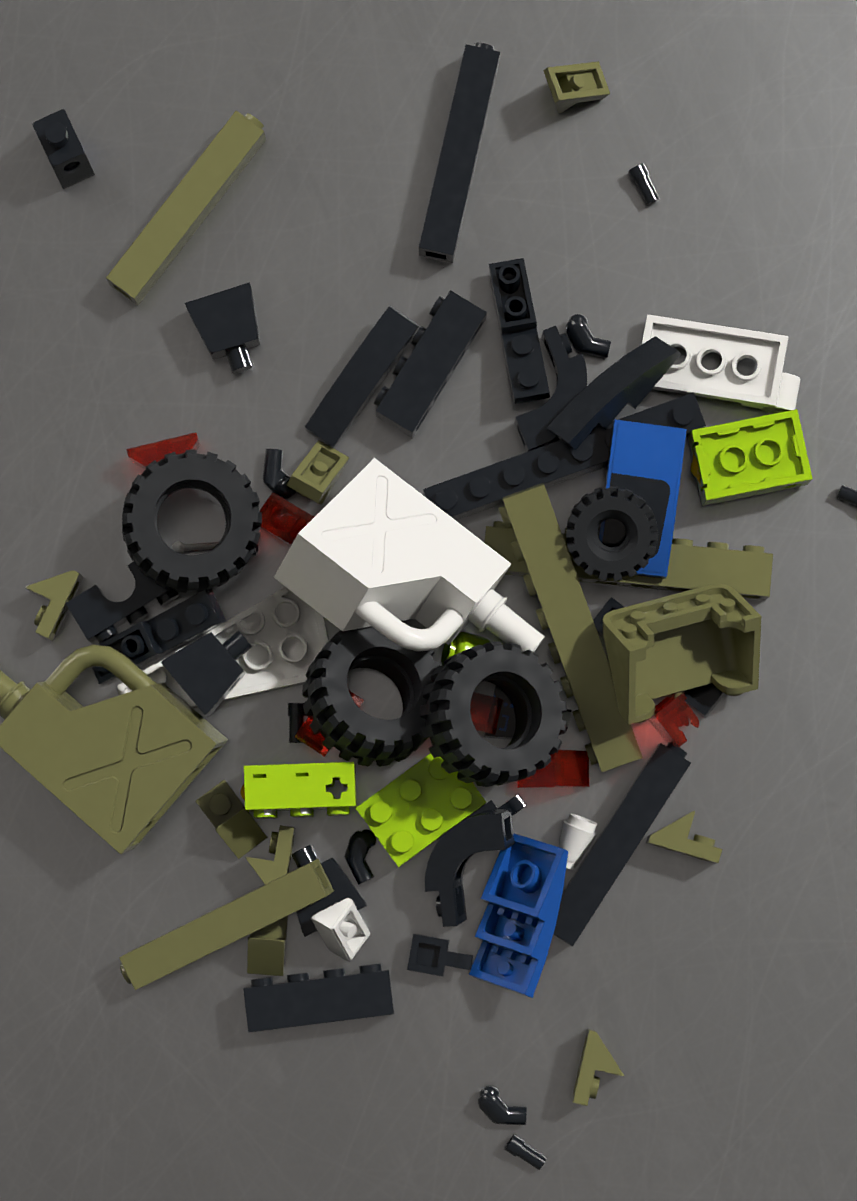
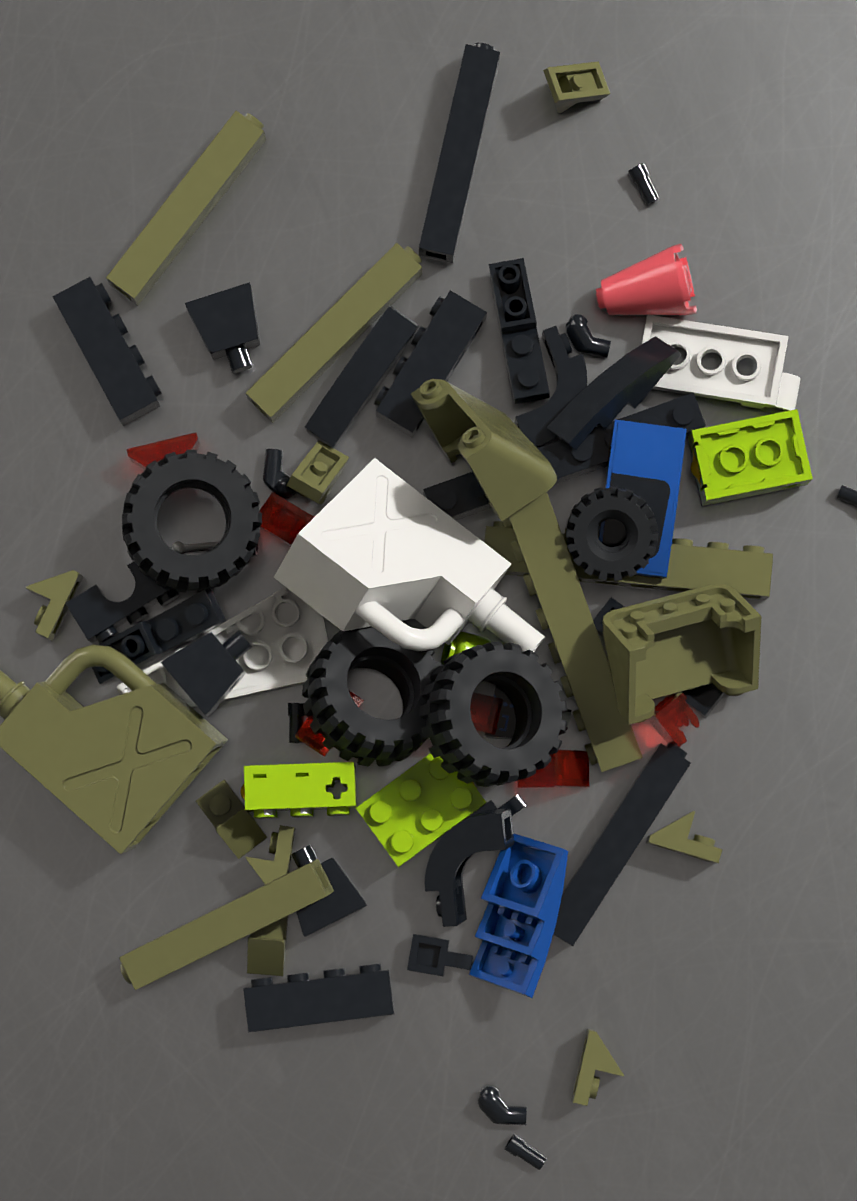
black torso [32,109,95,189] -> none
white slope [311,898,370,962] -> none
black arm [345,829,376,885] -> none
white cone [559,813,597,870] -> none
none -> black brick [52,277,162,426]
none -> olive brick [246,243,422,423]
none -> olive windscreen [411,379,557,521]
none -> coral cone [596,244,697,315]

